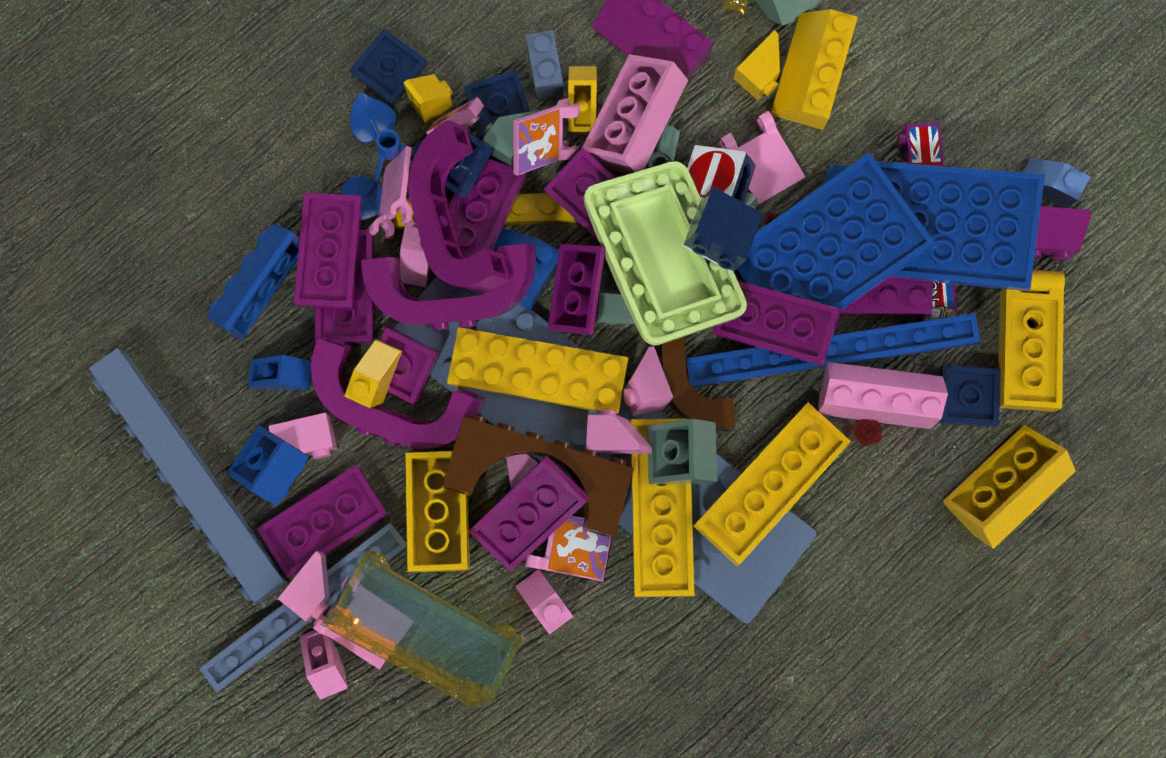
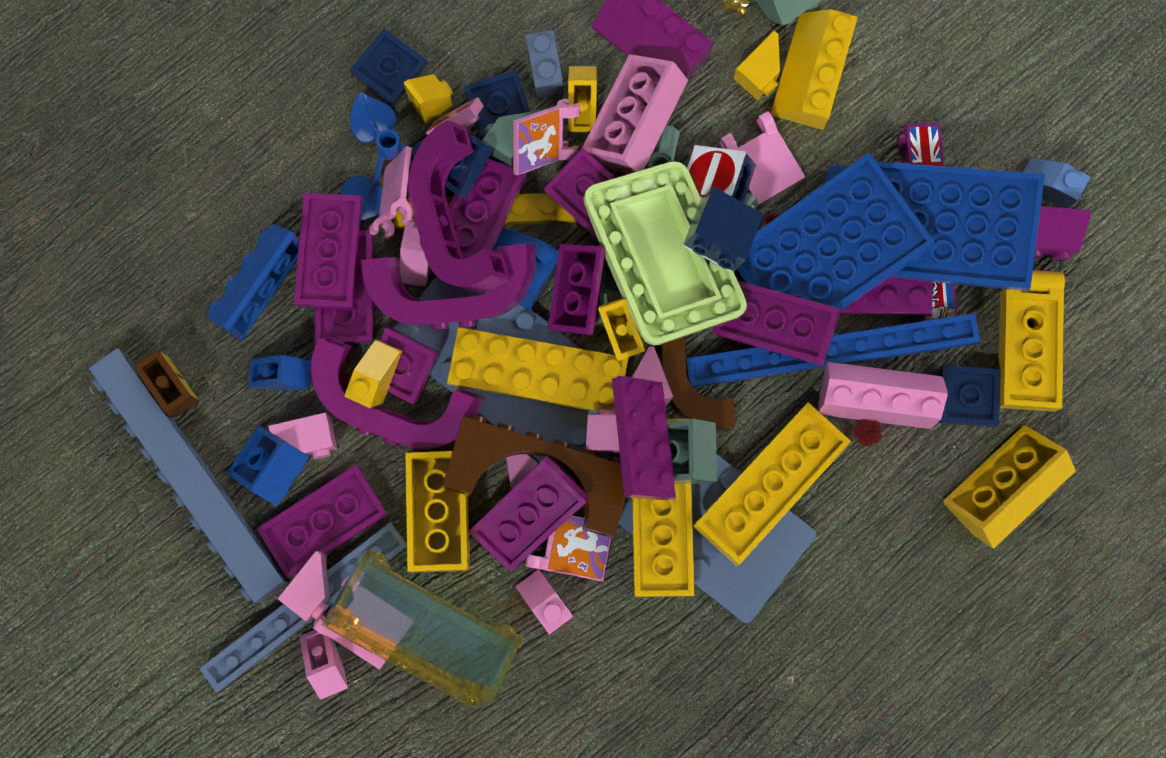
none -> reddish brown brick [134,350,199,418]
none -> yellow slope [598,298,645,361]
none -> magenta plate [612,376,676,500]

